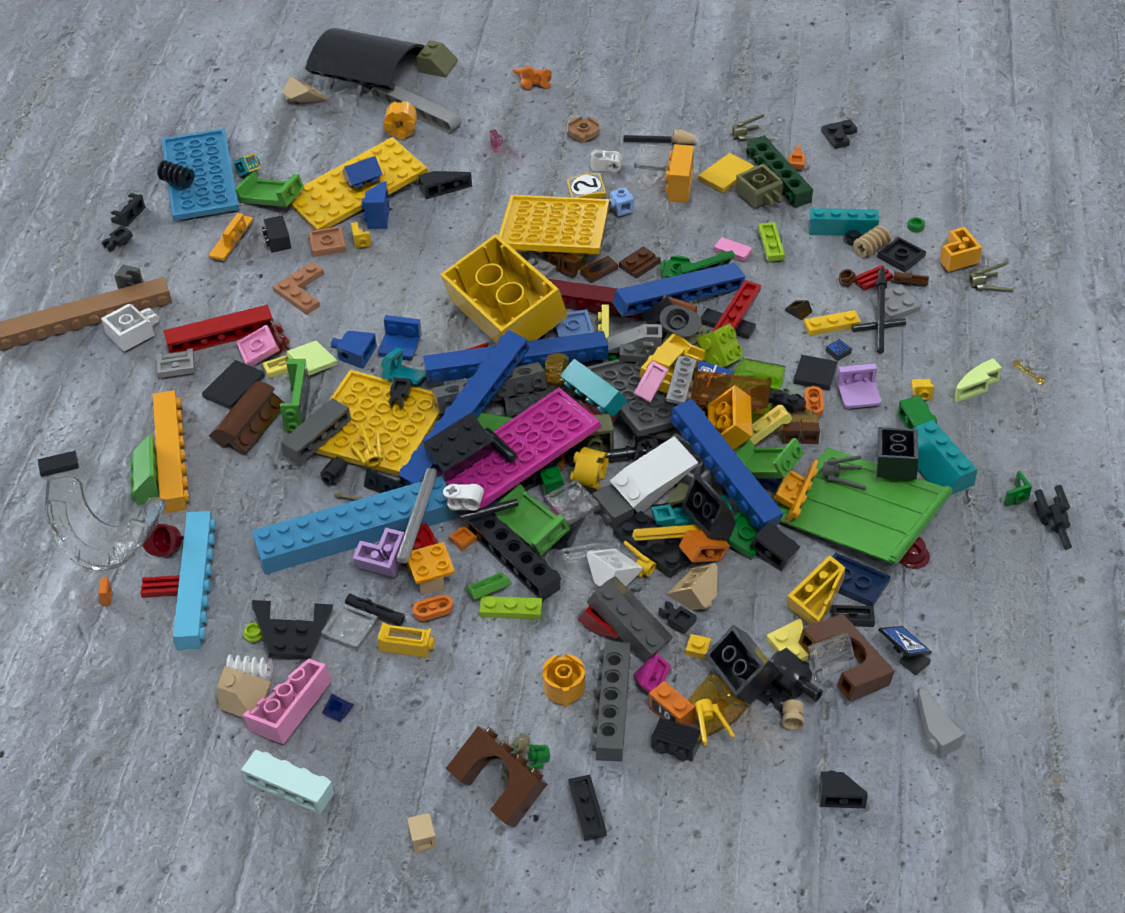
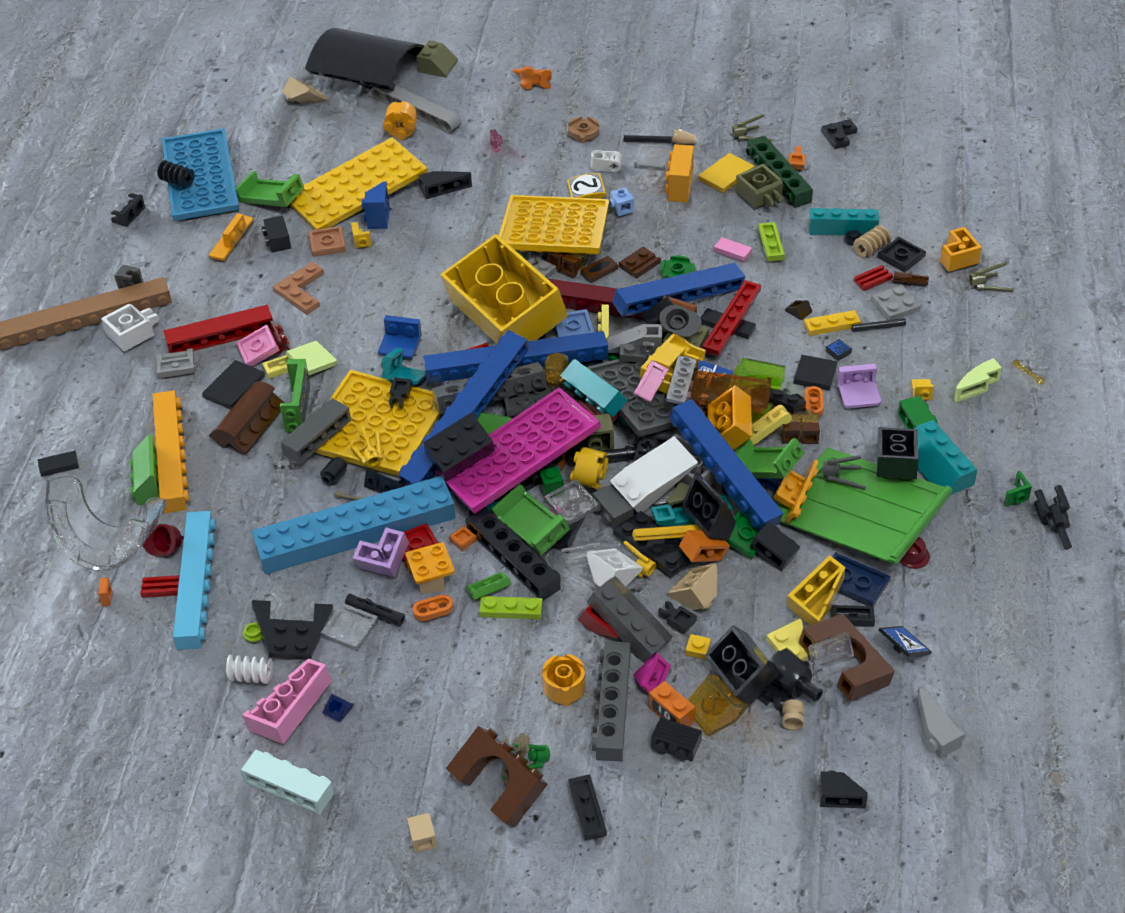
black plate [101,225,133,252] -> none
tan slope [217,666,272,718] -> none
teal slope [233,153,260,177] -> none
blue torso [331,331,377,369] -> none
blue slope [342,156,383,189] -> none
yellow window [377,622,435,658] -> none
light grey axle [397,468,437,564] -> none
white piece [443,484,484,511] -> none
black bar [459,499,519,521] -> none
black axle [485,428,518,463] -> none
green plate [674,250,735,276] -> none
yellow plant [694,699,735,746] -> none
lime bracket [696,324,743,367] -> none
reddish brown plate [839,269,856,286] -> none
black bar [876,268,887,353] -> none
pearl dark grey tile [900,655,931,675] -> none
green tile [907,217,925,233] -> none

